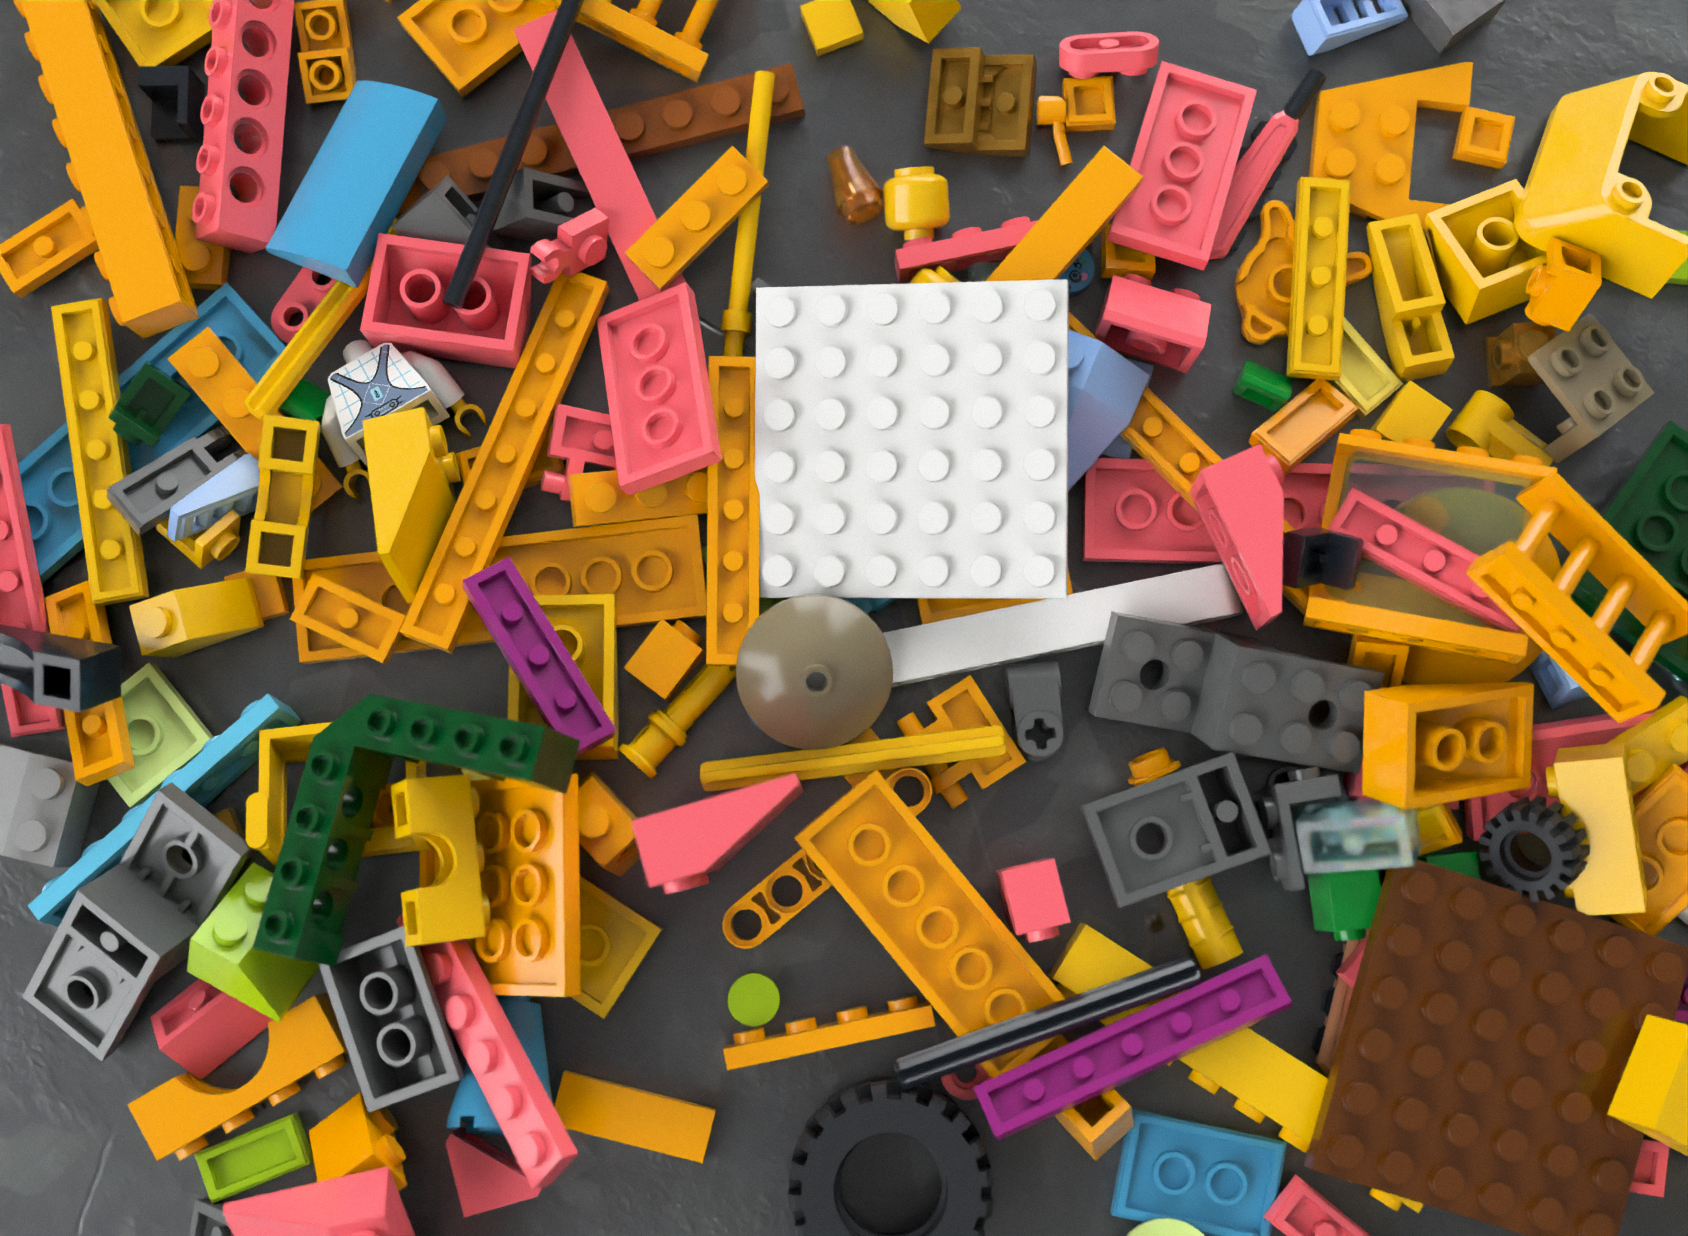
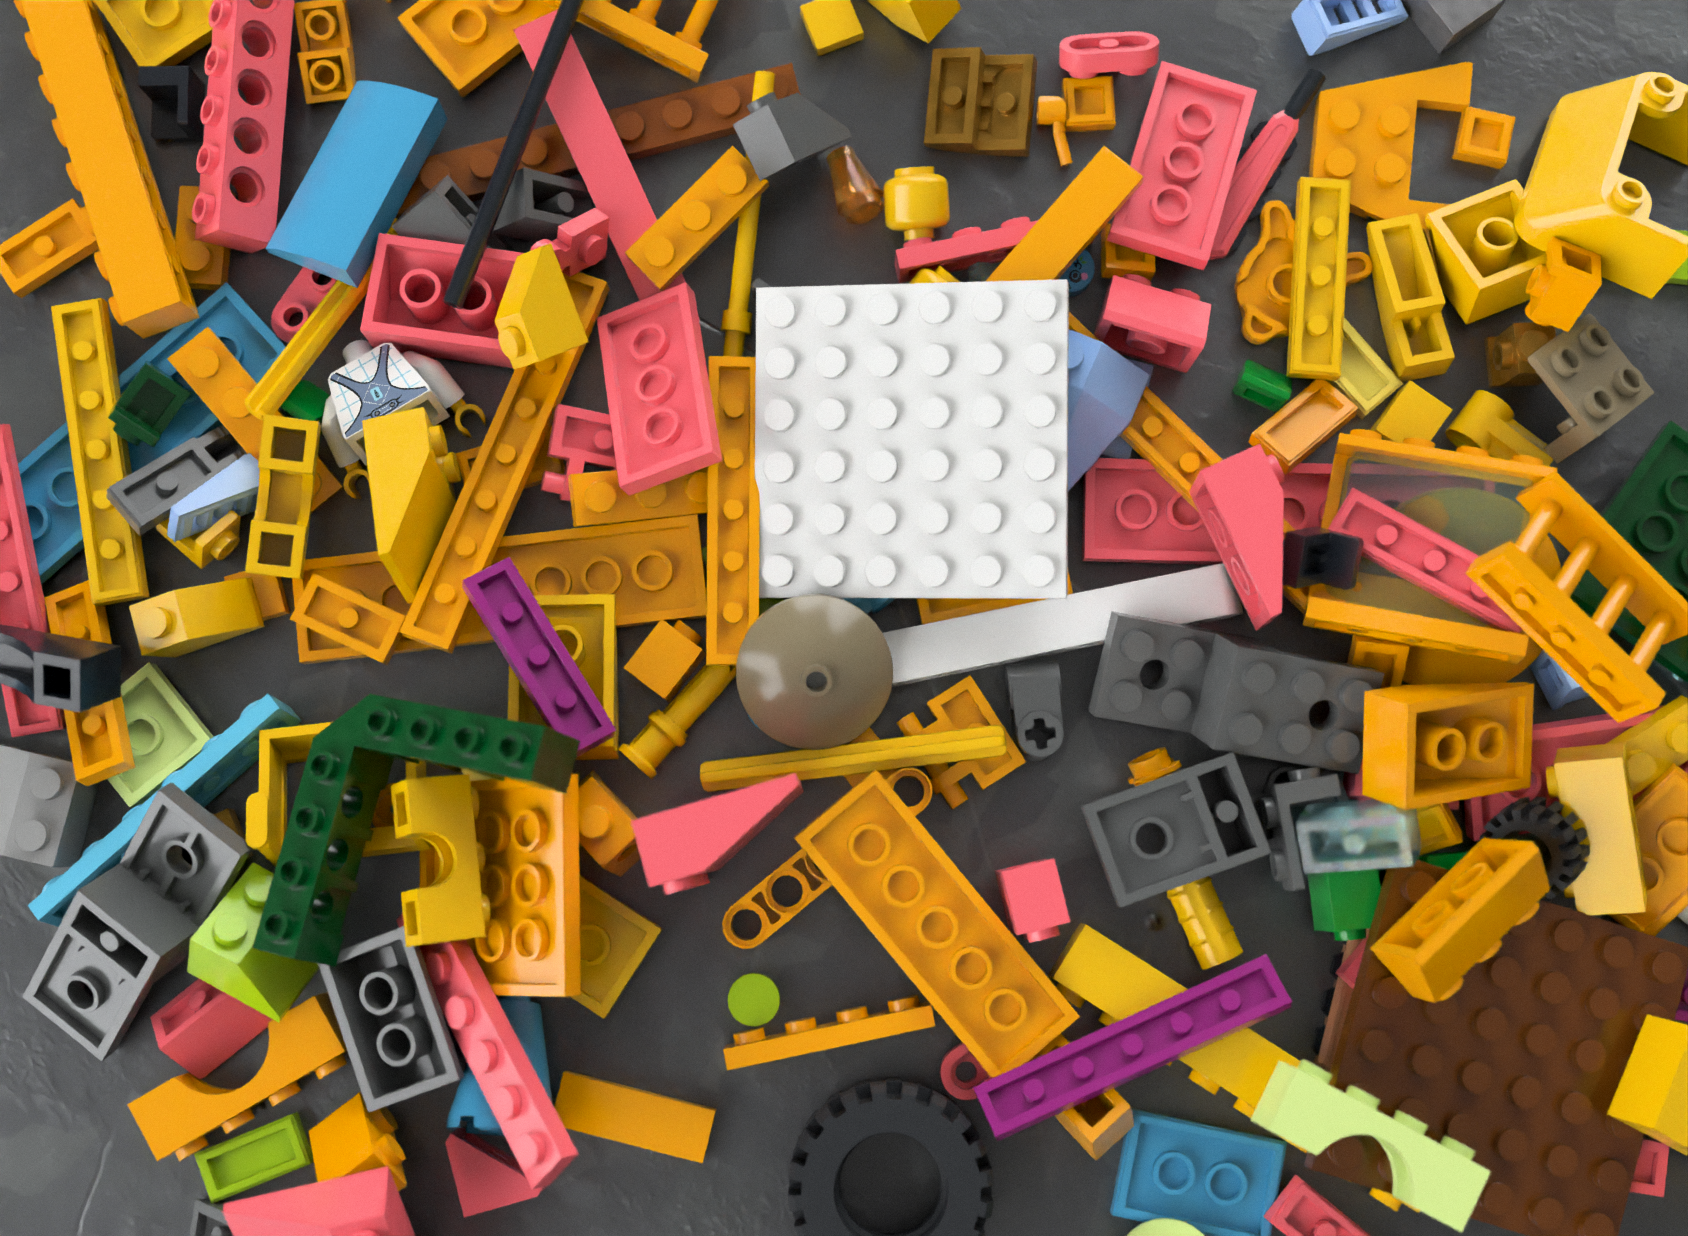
black axle [894,956,1201,1089] -> none
none -> yellow slope [494,243,589,370]
none -> dark grey slope [733,92,852,181]
none -> yellowish green arch [1250,1059,1491,1232]
none -> light orange slope [1370,838,1550,1003]

